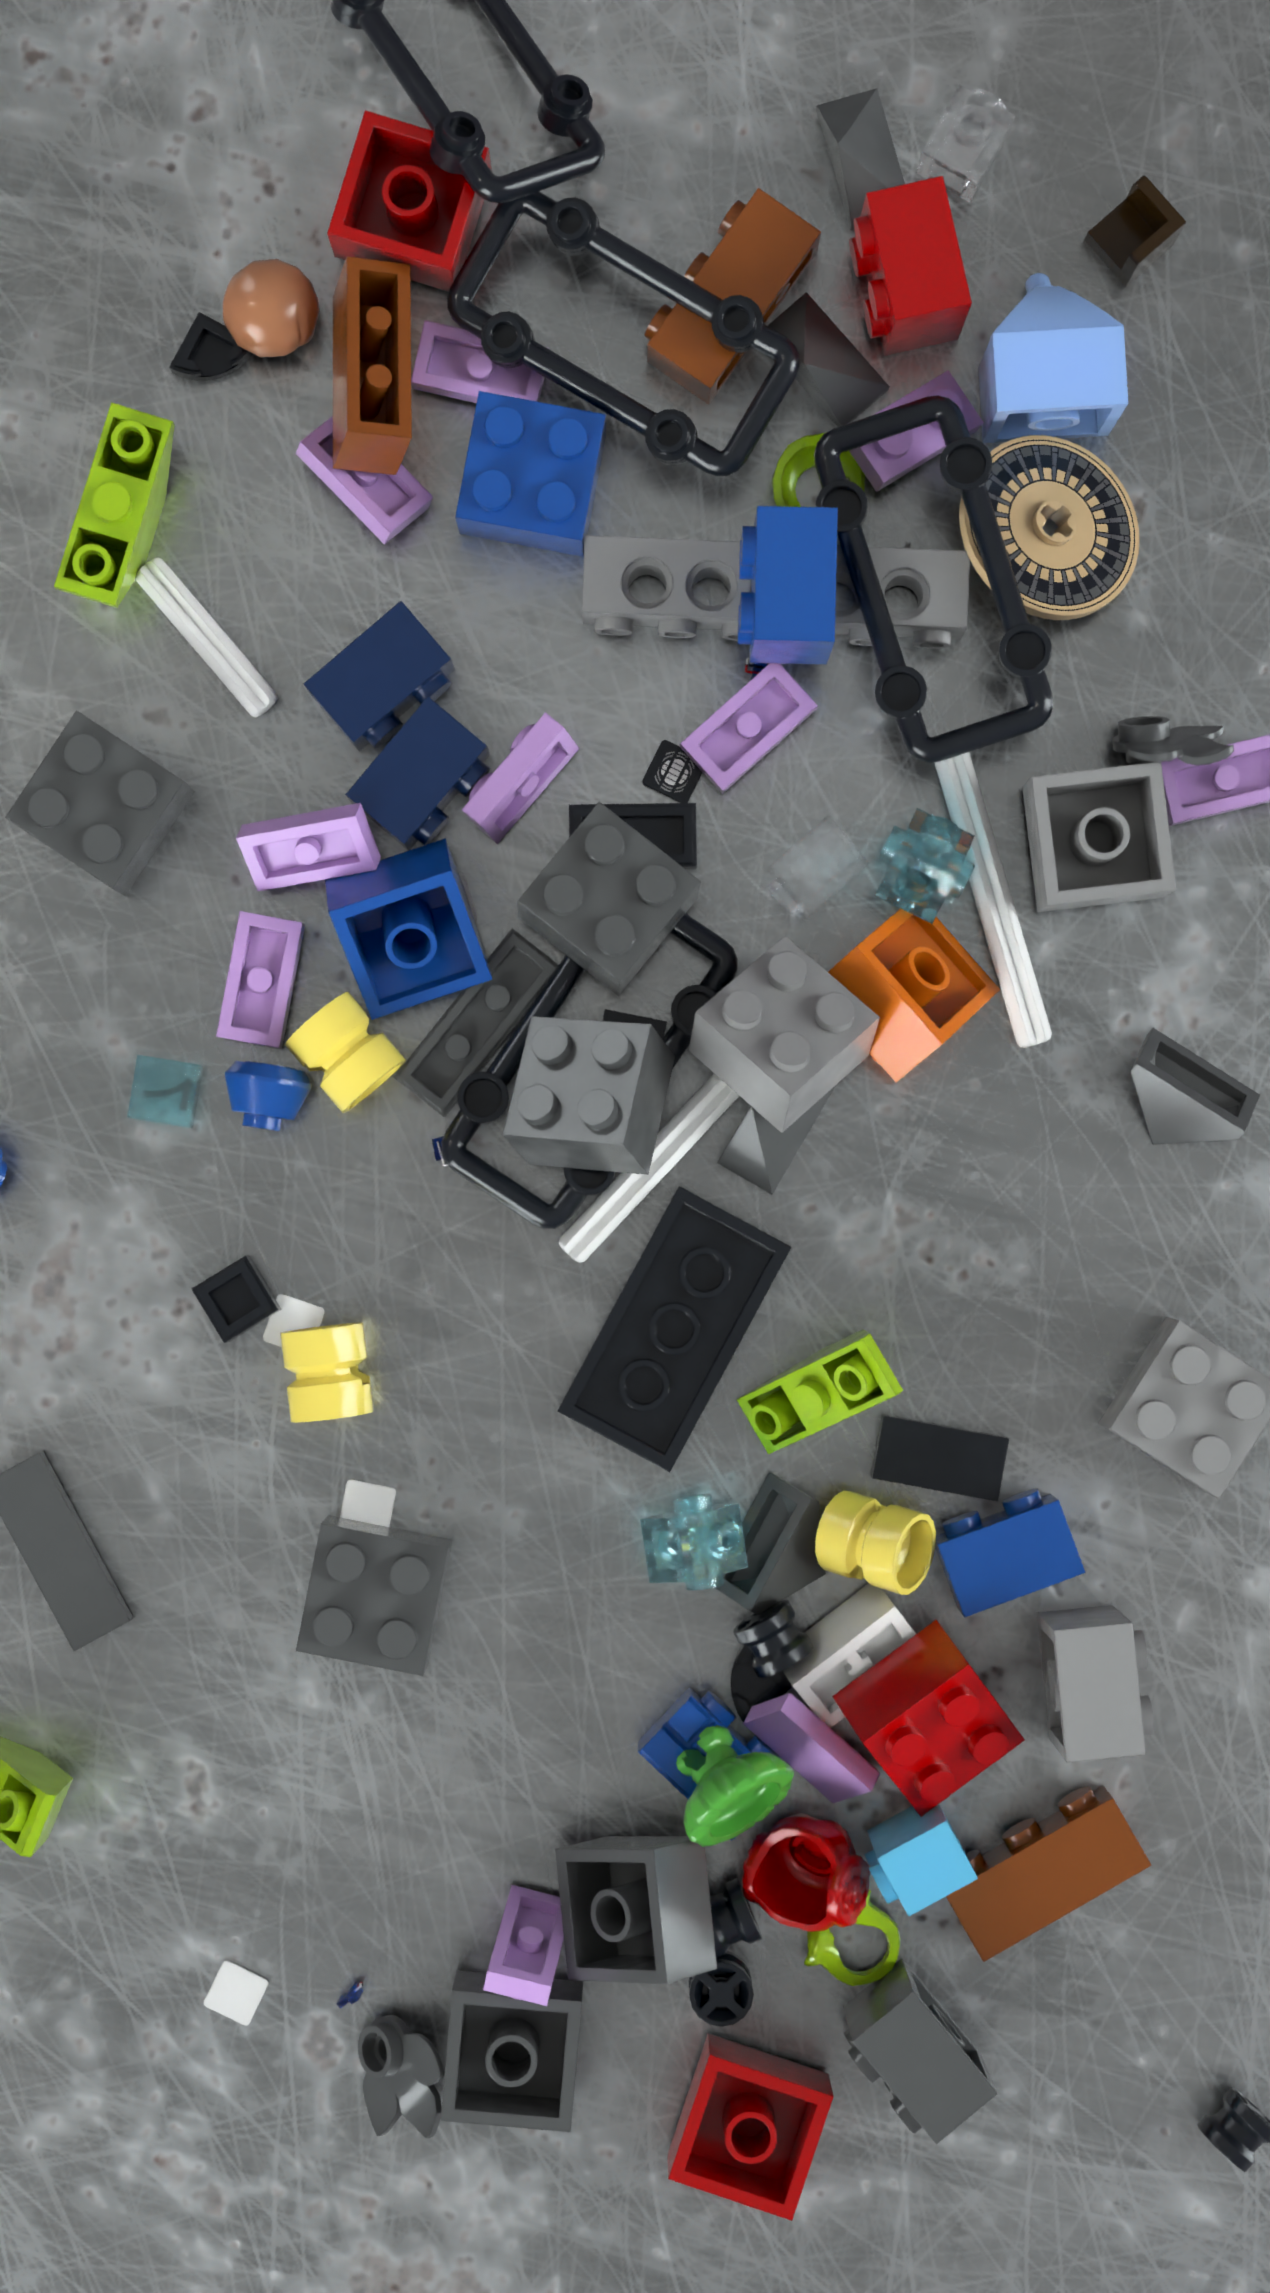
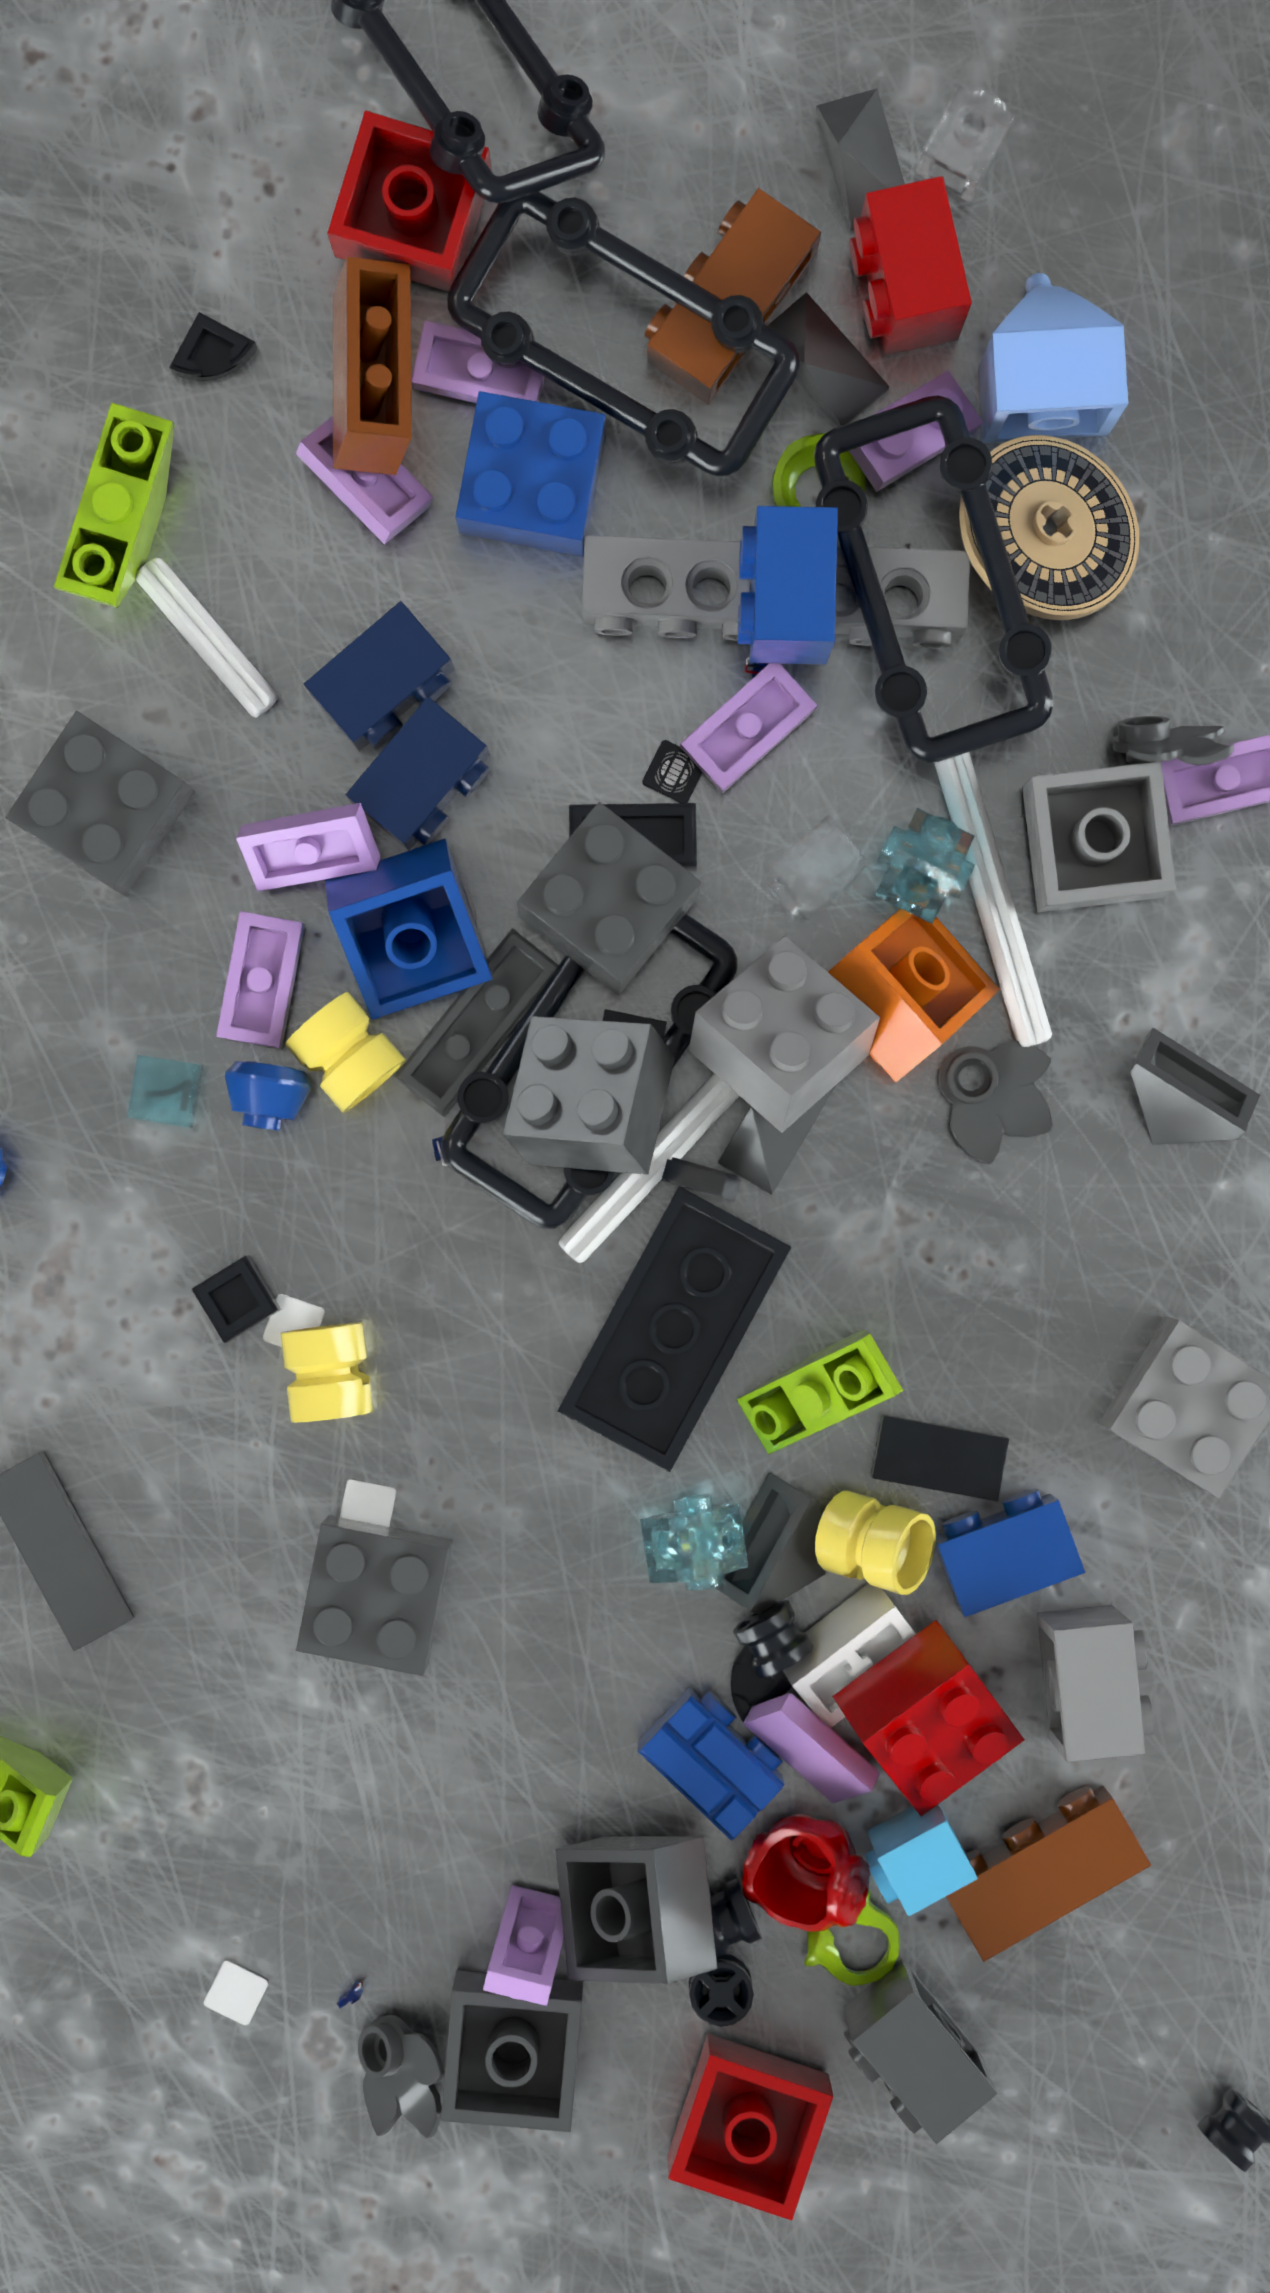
nougat hair [223,259,320,358] -> none
lavender plate [462,712,580,844] -> none
bright green hair [676,1725,794,1847] -> none
dark brown panel [1084,175,1186,287] -> none
none -> black tile [661,1157,741,1201]
none -> dark grey plate [939,1041,1053,1164]

